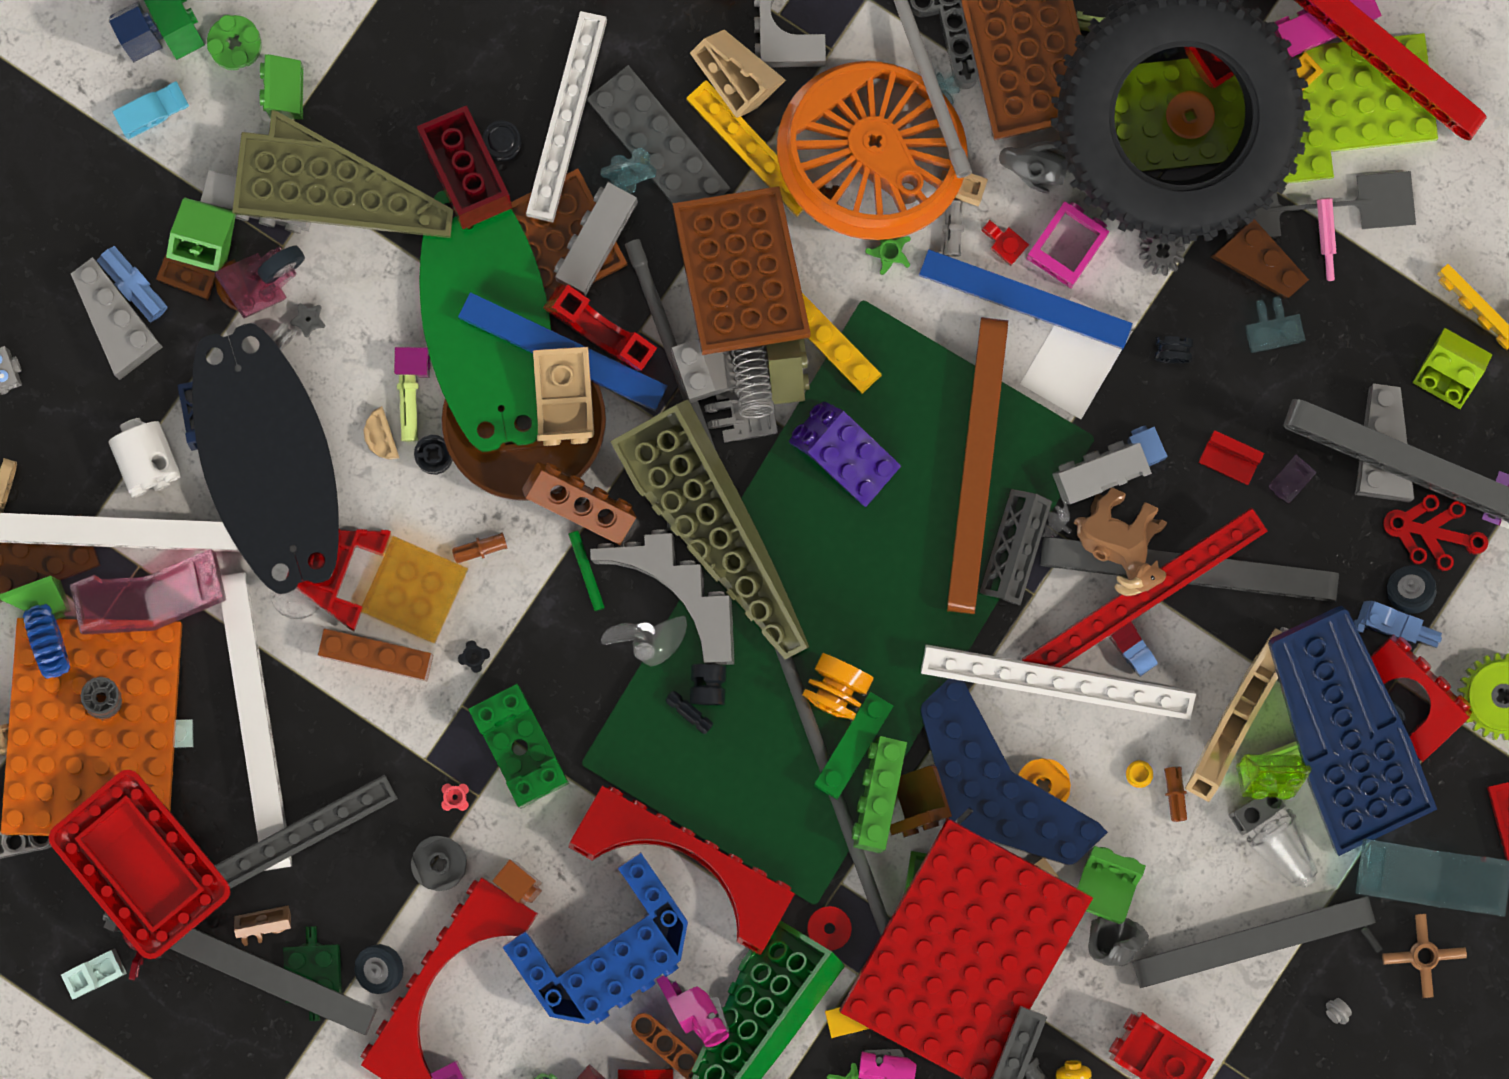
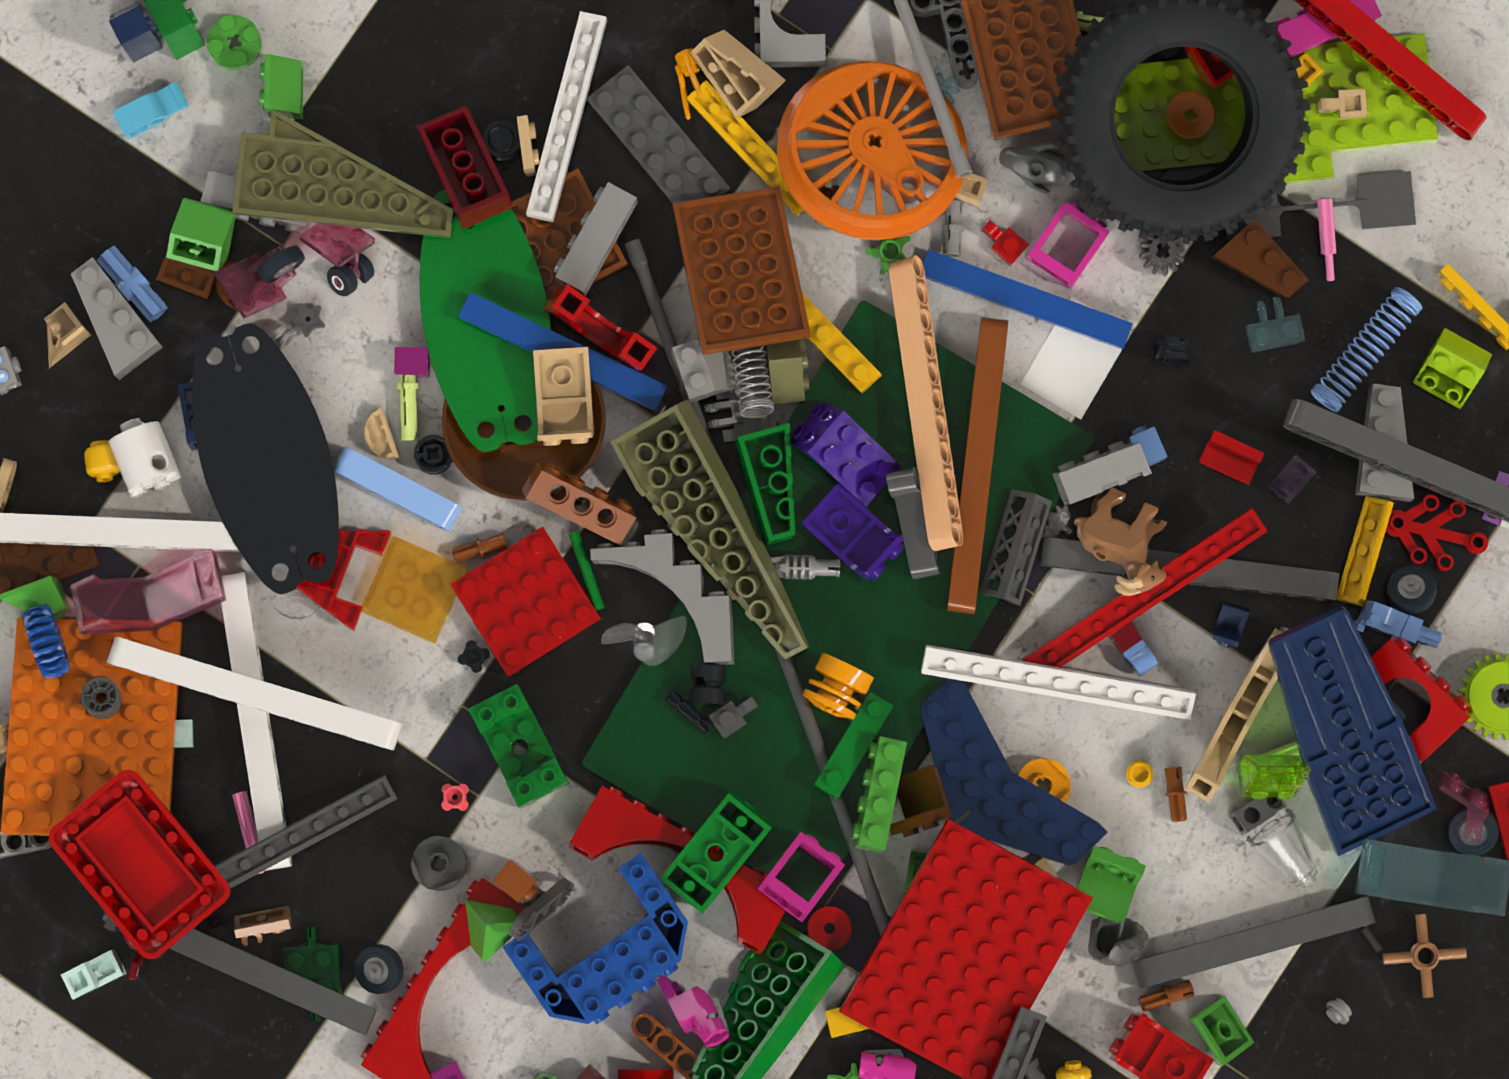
dark orange brick [318,629,434,682] -> none
clear light blue hips [601,148,657,194] -> none
none -> tan slope [44,302,91,368]
none -> yellow head [84,440,120,482]
none -> white beam [106,636,402,751]
none -> bright pink axle [231,791,264,874]
none -> clear pink plate [300,224,375,297]
none -> light blue beam [333,446,462,532]
none -> red plate [450,526,601,677]
none -> bright green slope [465,900,518,963]
none -> dark grey plate [509,877,574,941]
none -> tan plate [517,115,540,177]
none -> green plate [660,789,774,914]
none -> light orange plant [675,48,702,120]
none -> dark grey plate [709,697,758,739]
none -> green wedge [734,423,795,547]
none -> dark pink window [758,832,845,922]
none -> light grey hinge [770,554,840,580]
none -> dark purple bracket [801,483,905,583]
none -> dark grey beam [886,468,941,580]
none -> light nougat beam [889,256,963,551]
none -> dark orange axle [1138,979,1195,1012]
none -> bright green slope [1188,996,1254,1066]
none -> dark blue bracket [1212,601,1250,647]
none -> light blue piece [1311,287,1422,412]
none -> tan plate [1317,89,1367,119]
none -> yellow tile [1337,496,1394,607]
none -> plate [1439,771,1499,856]

